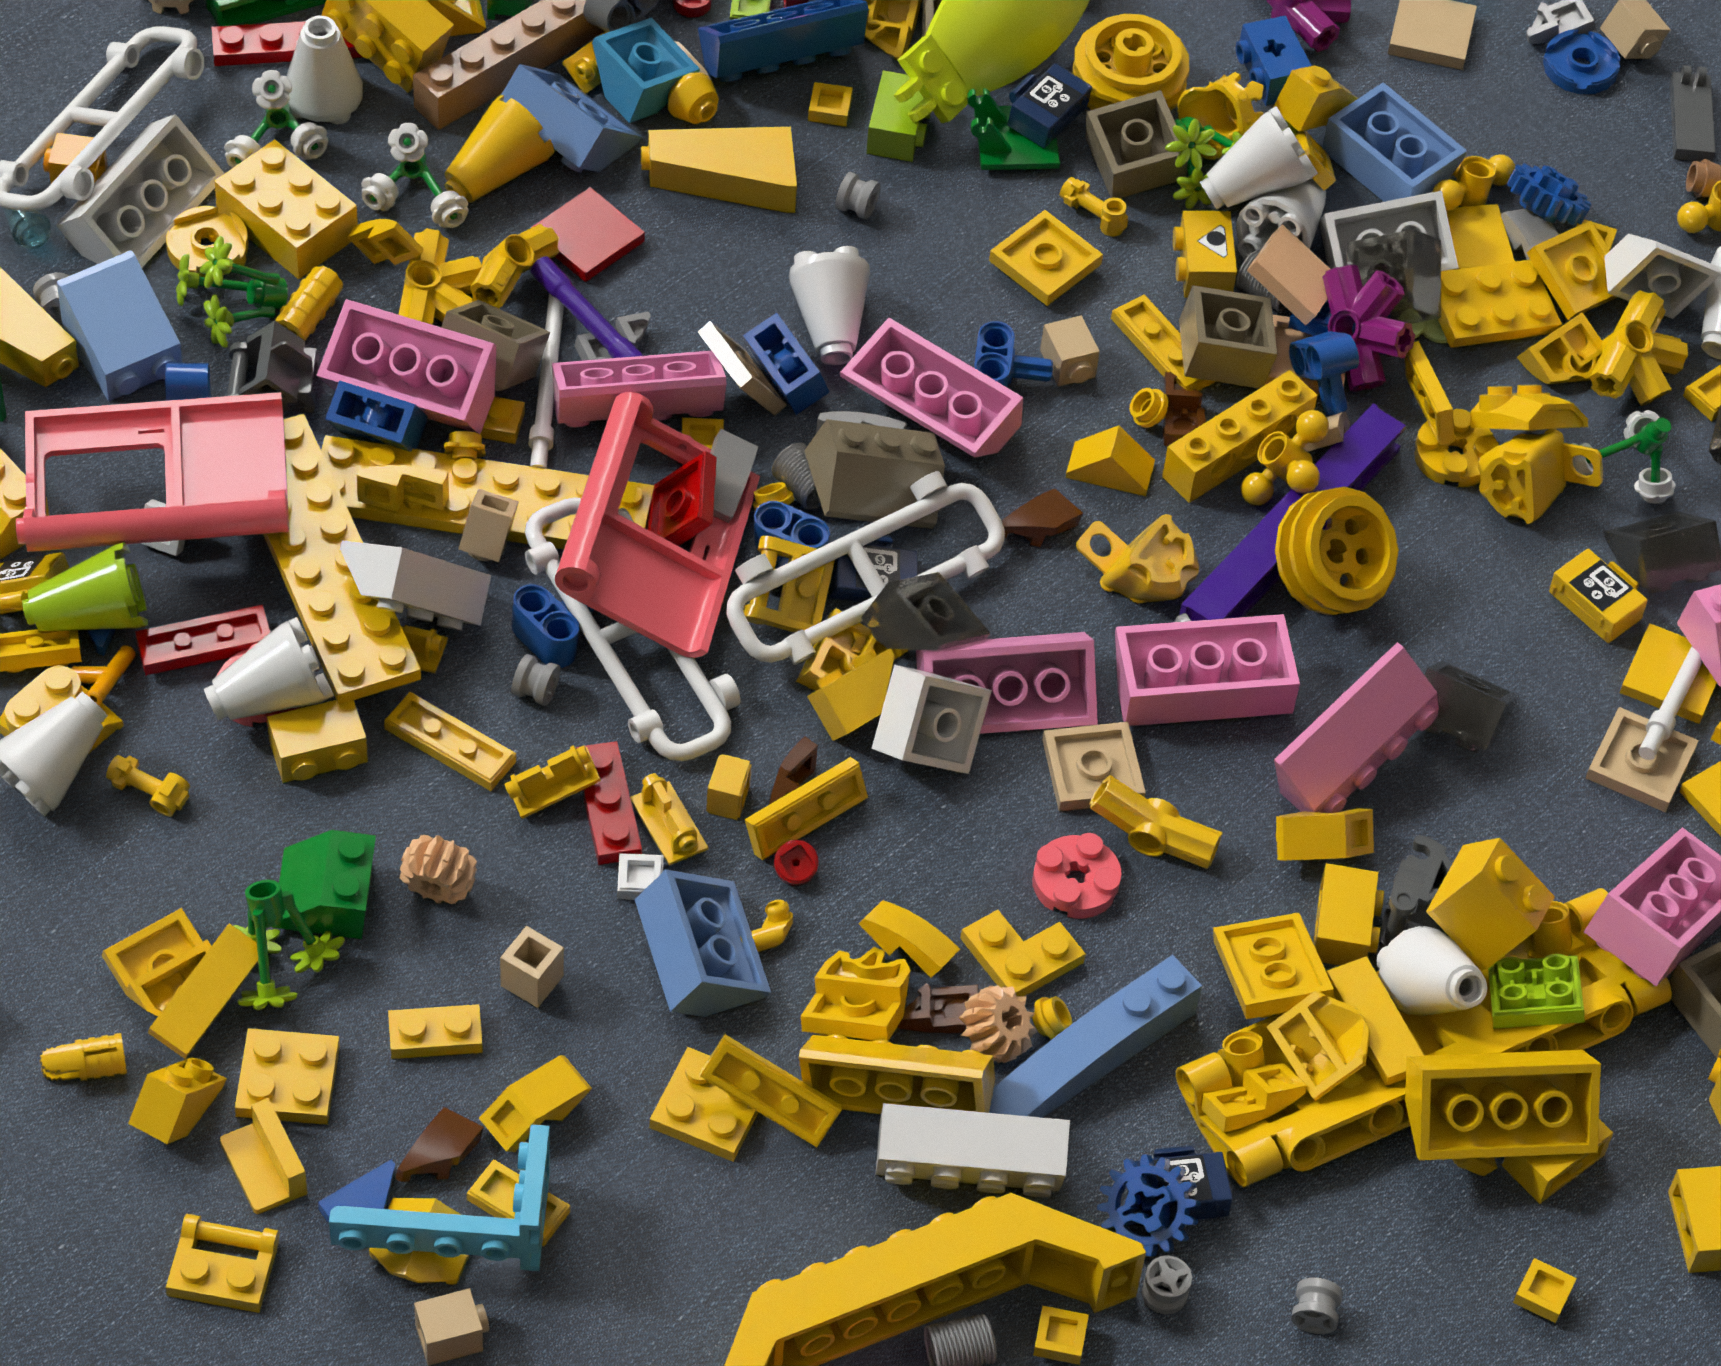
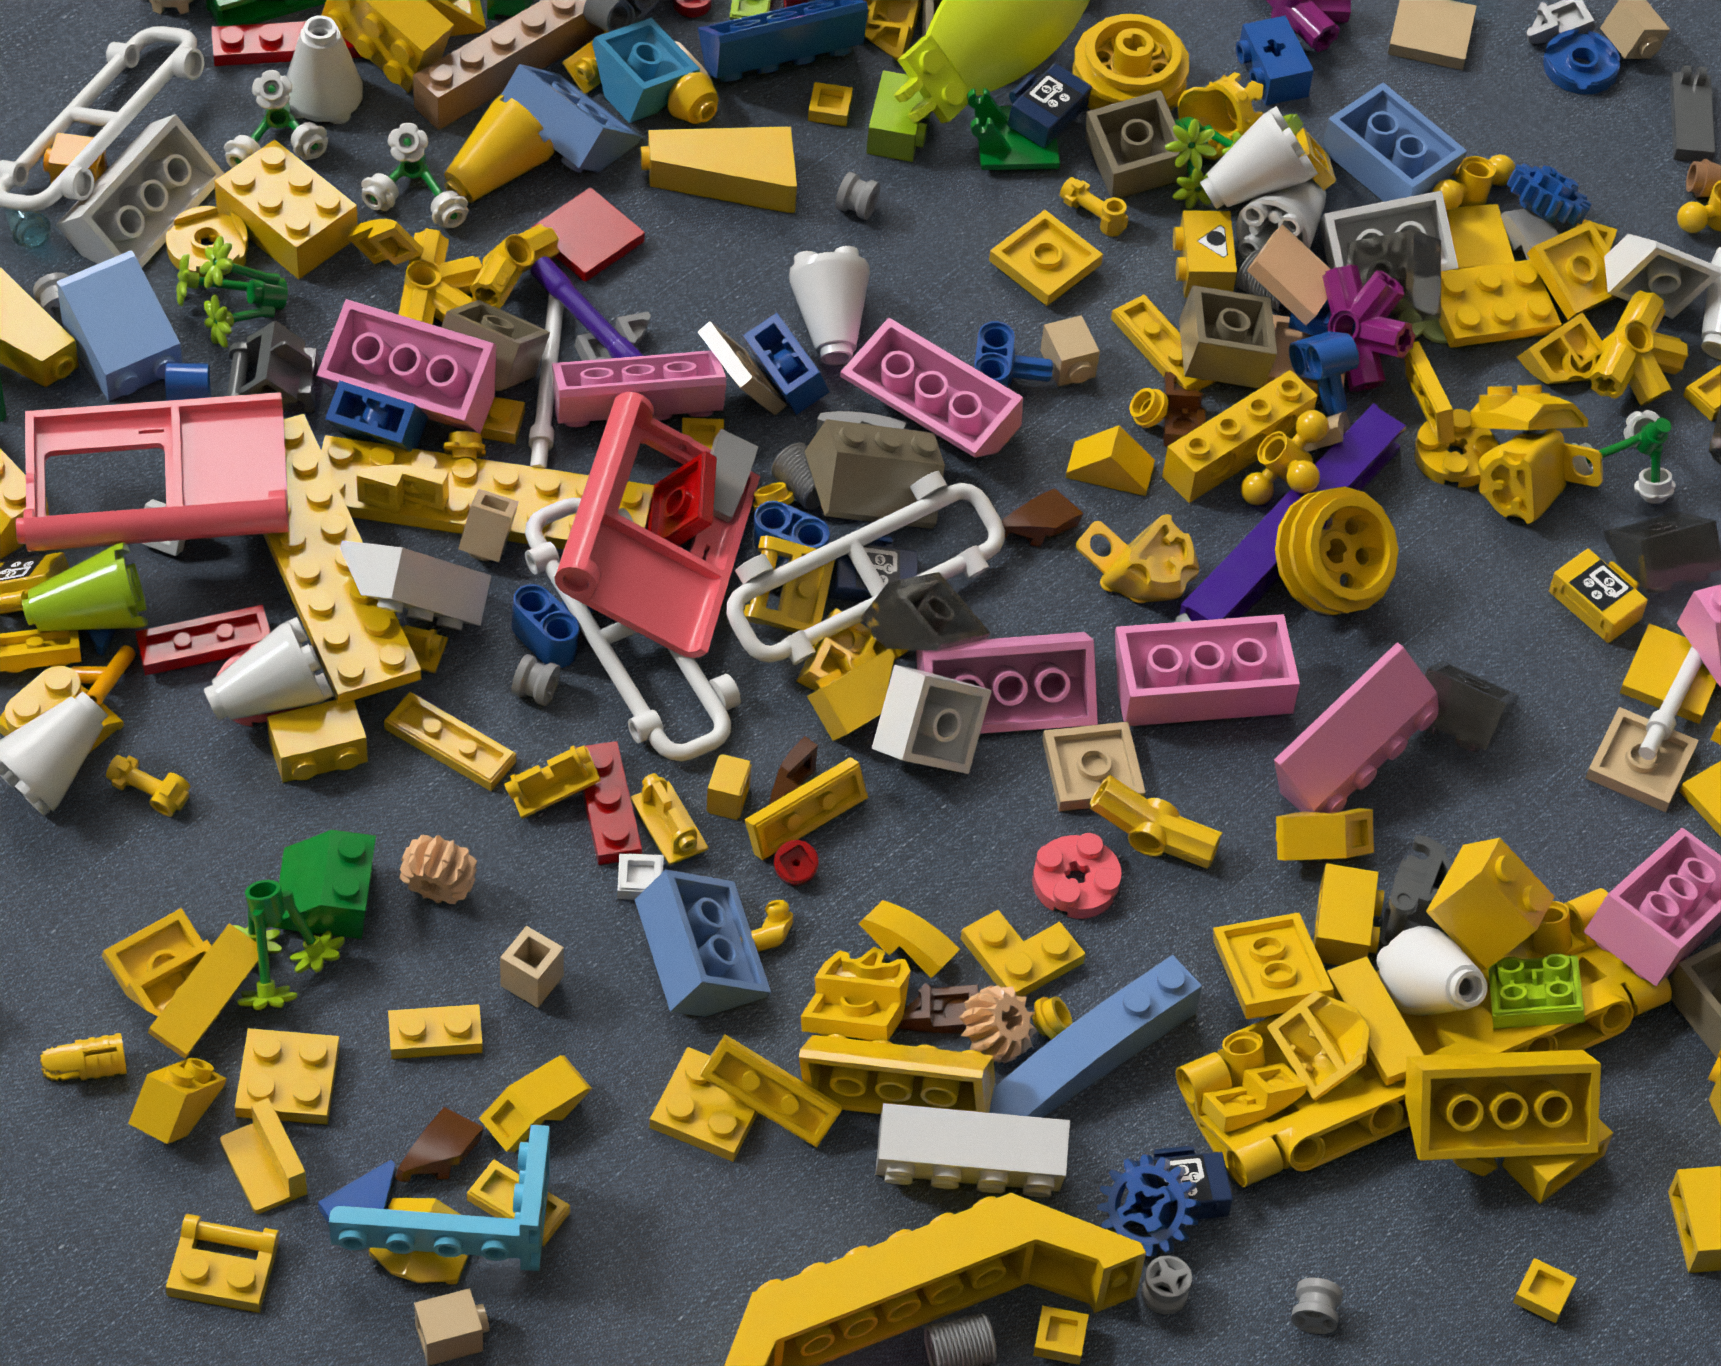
yellow axle [275,266,343,341] -> none
yellow slope [1273,65,1358,132] -> none

